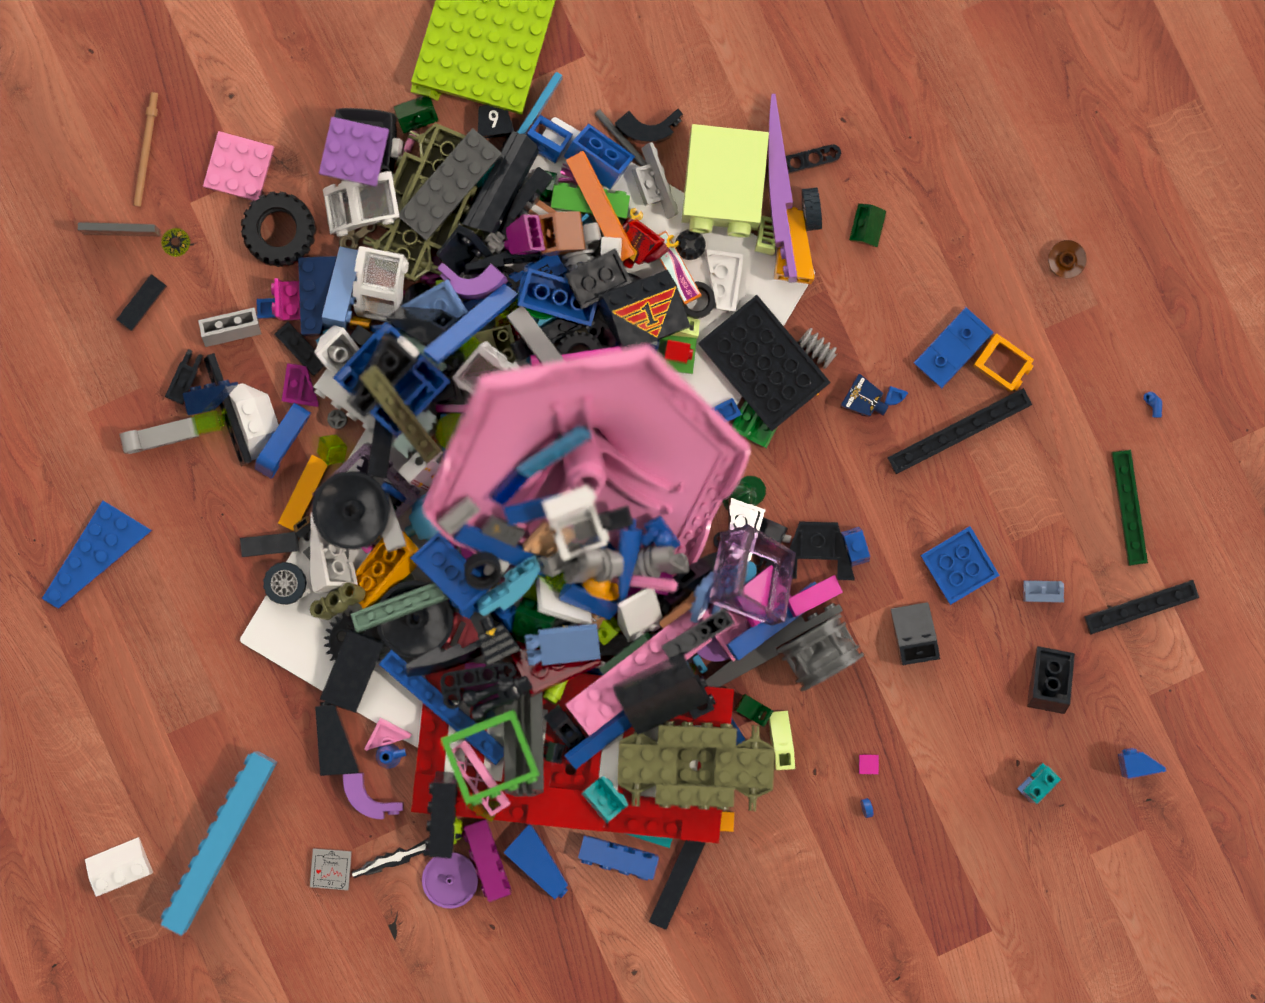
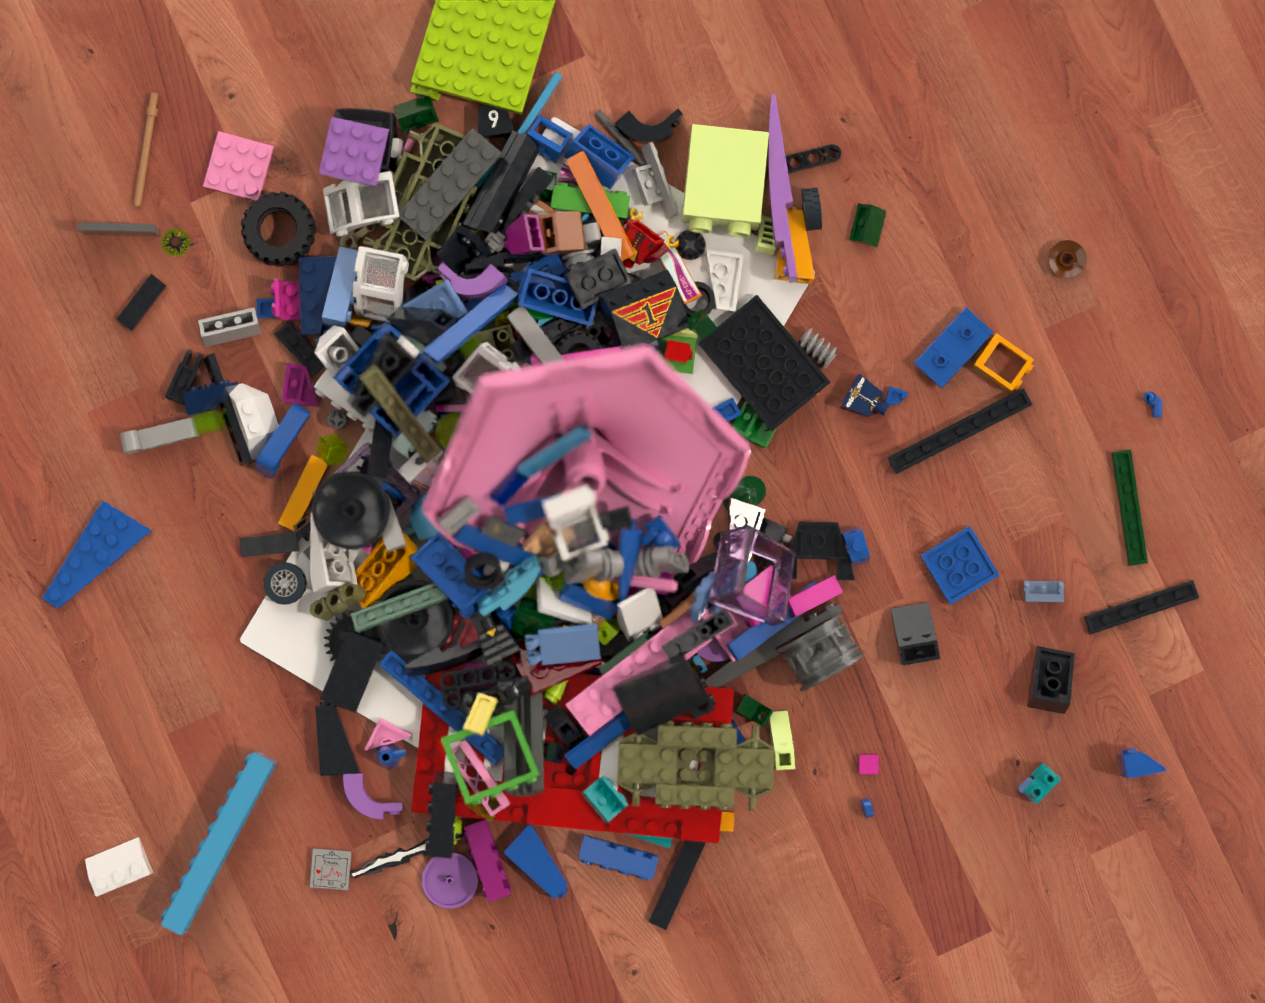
none -> light yellow tile [463,693,497,736]
none -> dark green bracket [687,308,717,339]

